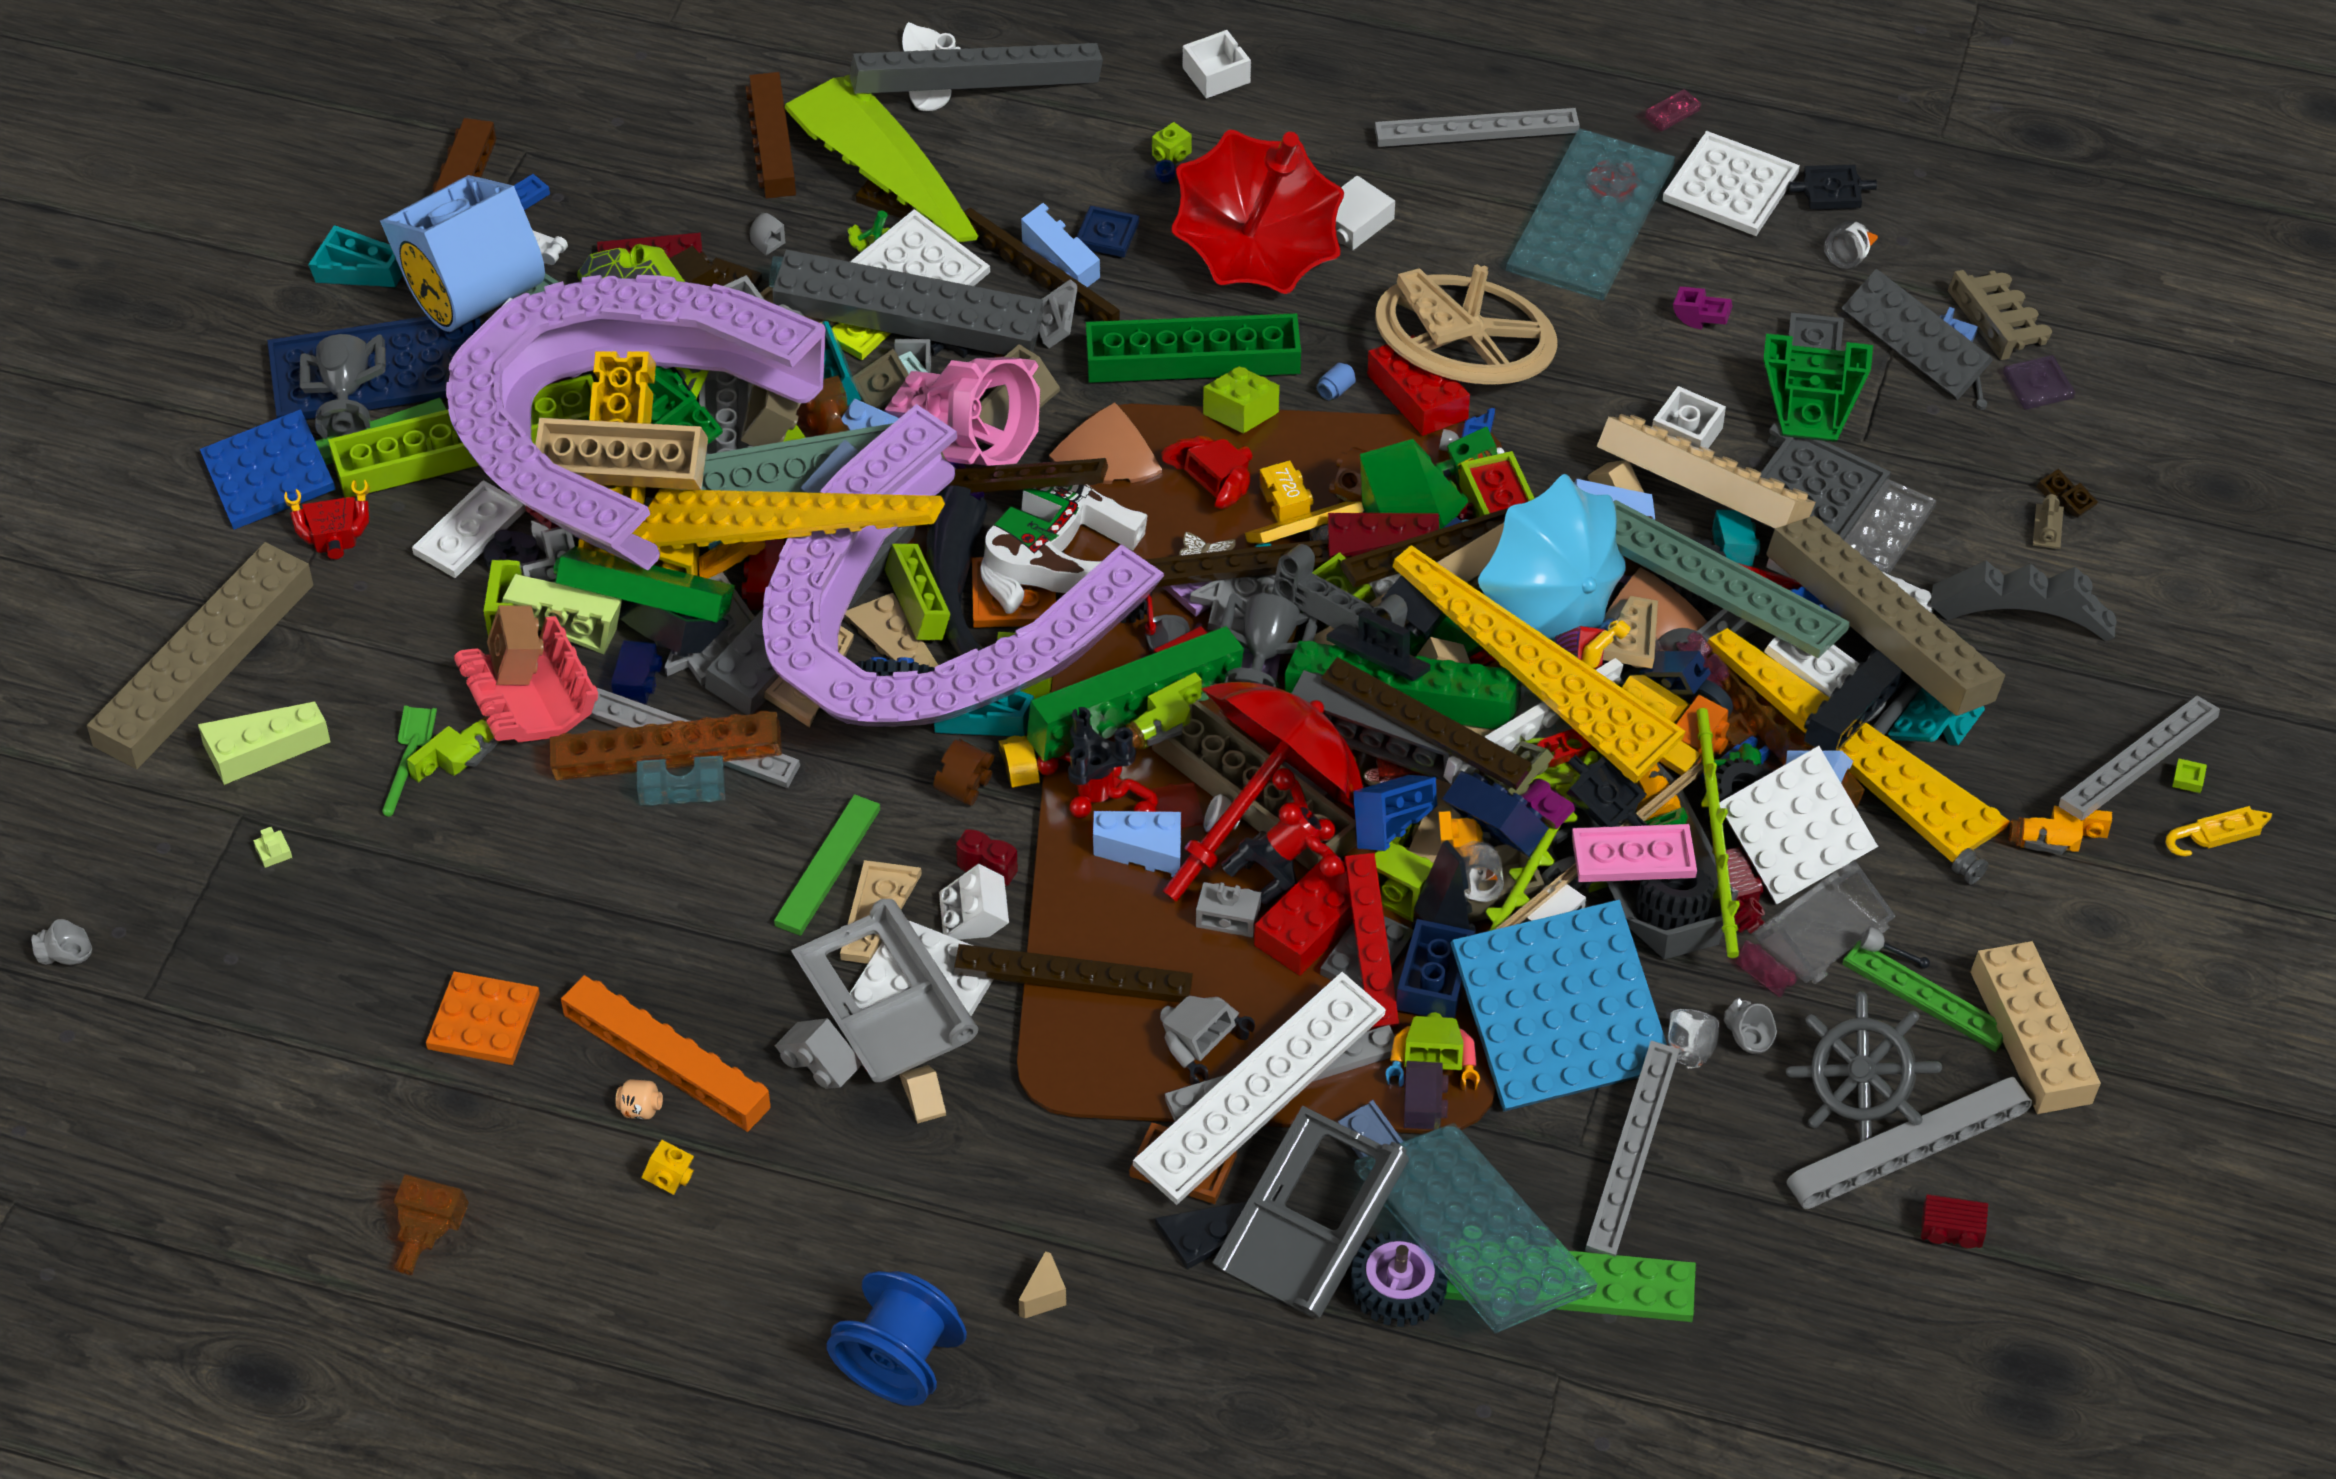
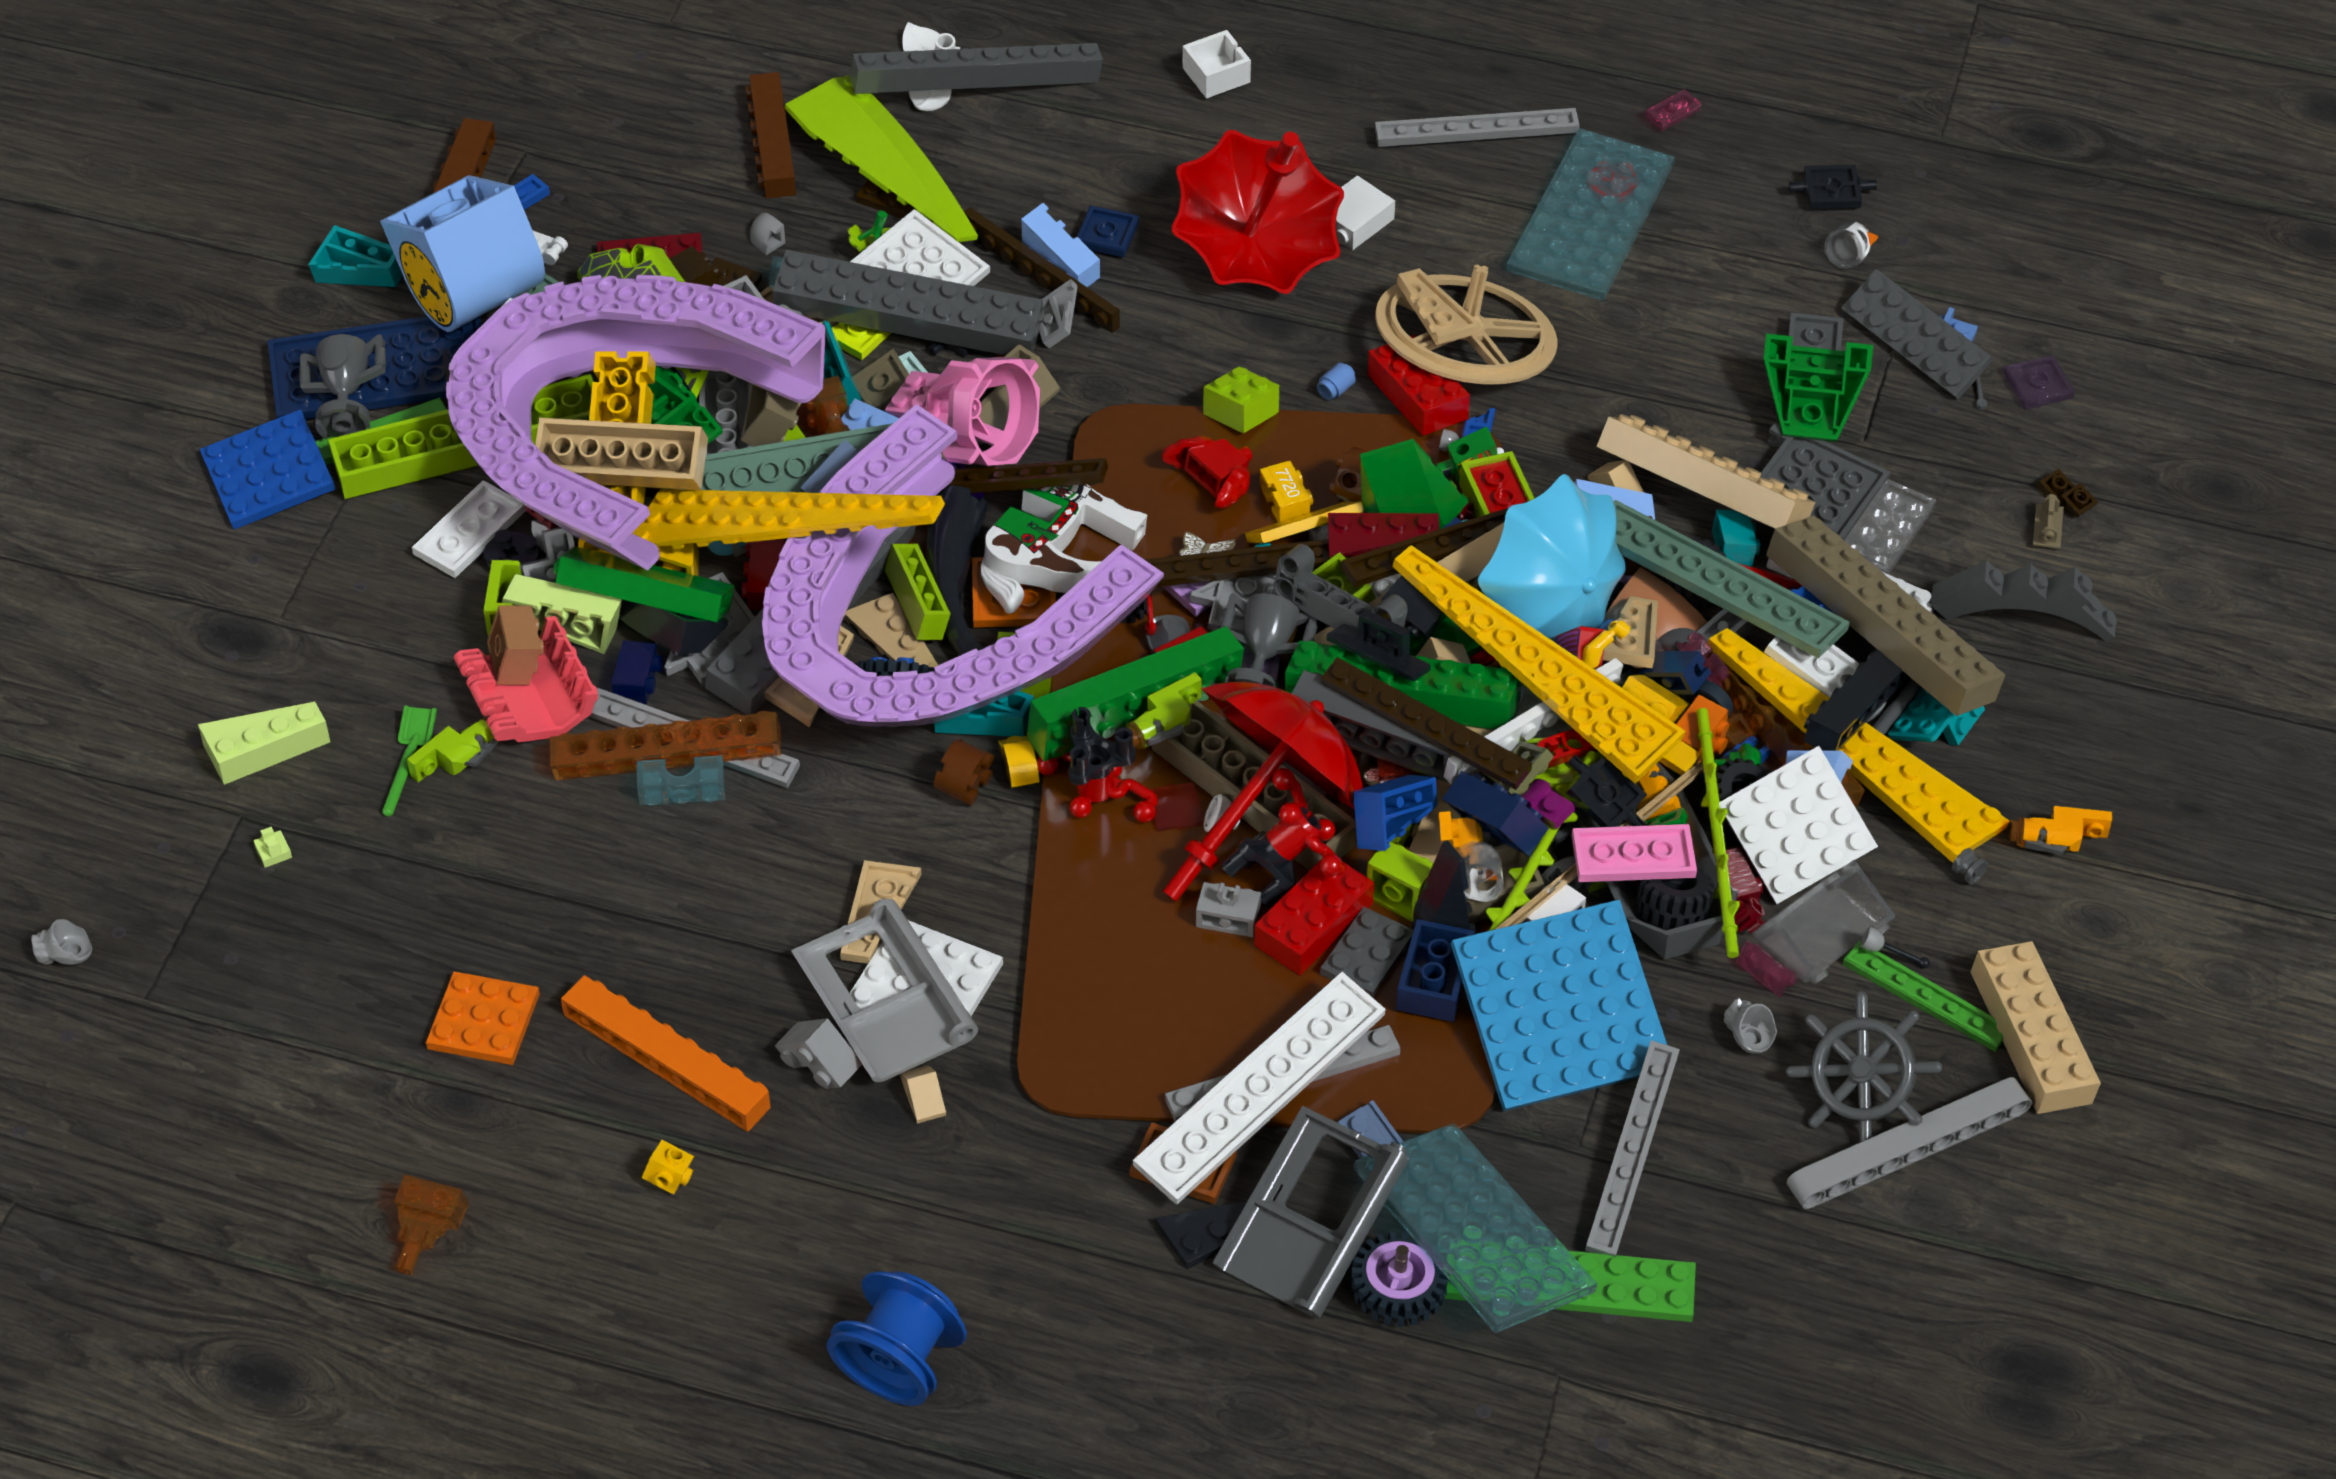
dark tan brick [87,542,313,769] -> none
red torso [284,480,370,559] -> none
light nougat head [616,1079,663,1120] -> none
light orange hinge [698,540,765,578] -> none
bright green tile [774,794,880,936] -> none
light grey bracket [894,339,931,373] -> none
white slope [939,864,1009,940] -> none
dark brown plate [954,944,1193,1003] -> none
dark red brick [956,829,1018,886] -> none
tan slope [1019,1251,1066,1318] -> none
nougat brick [1049,403,1162,484] -> none
green brick [1086,313,1301,382] -> none
light blue wedge [1093,811,1181,877] -> none
lime brick [1152,122,1192,168] -> none
clear blue hinge [1154,160,1176,182] -> none
light grey torso [1160,996,1255,1085] -> none
red plate [1344,853,1399,1030] -> none
lime torso [1386,1012,1480,1090] -> none
clear purple brick [1404,1061,1448,1130] -> none
white brick [1652,386,1726,448] -> none
white plate [1663,131,1800,236] -> none
clear piece [1667,1009,1719,1069] -> none
magenta brick [1673,286,1733,330] -> none
dark red brick [1921,1194,1988,1248] -> none
dark tan fence [1948,270,2052,360] -> none
light grey plate [2059,696,2220,821] -> none
yellow plate [2166,806,2272,857] -> none
lime plate [2172,759,2207,793] -> none

